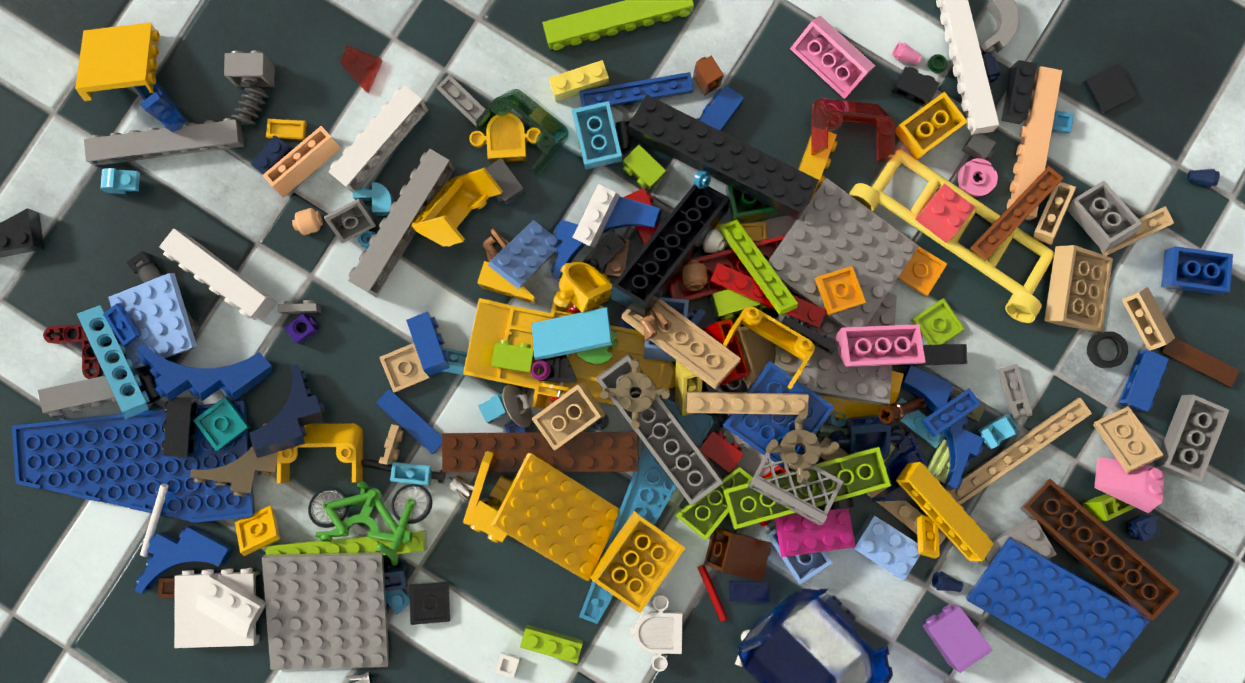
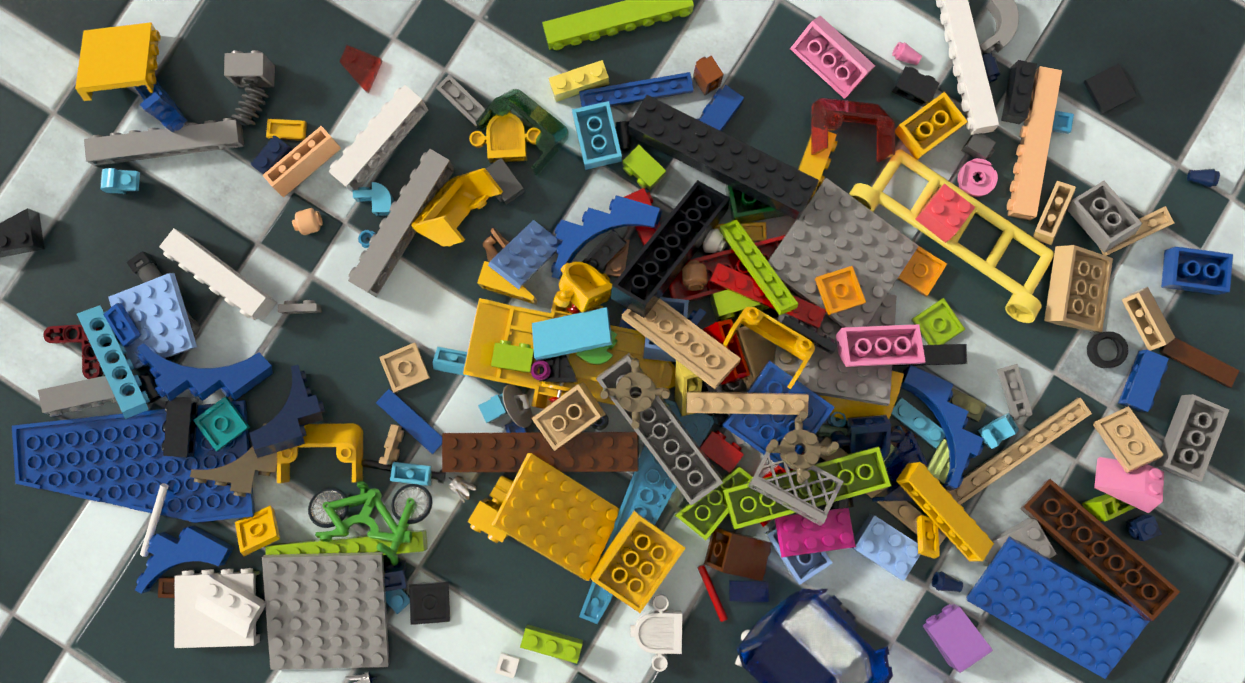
dark purple brick [285,314,319,344] -> none
light grey slope [324,199,376,243] -> none
blue brick [406,311,450,376] -> none
yellow tile [463,451,493,525] -> none
white brick [572,184,620,248] -> none
medium nougat piece [640,306,672,341] -> none
dark azure plate [694,170,711,189] -> none
reddish brown pin [878,397,926,424] -> none
blue plate [922,388,981,437] -> none
dark green plate [928,54,947,73] -> none
dark orange plate [970,166,1064,261] -> none

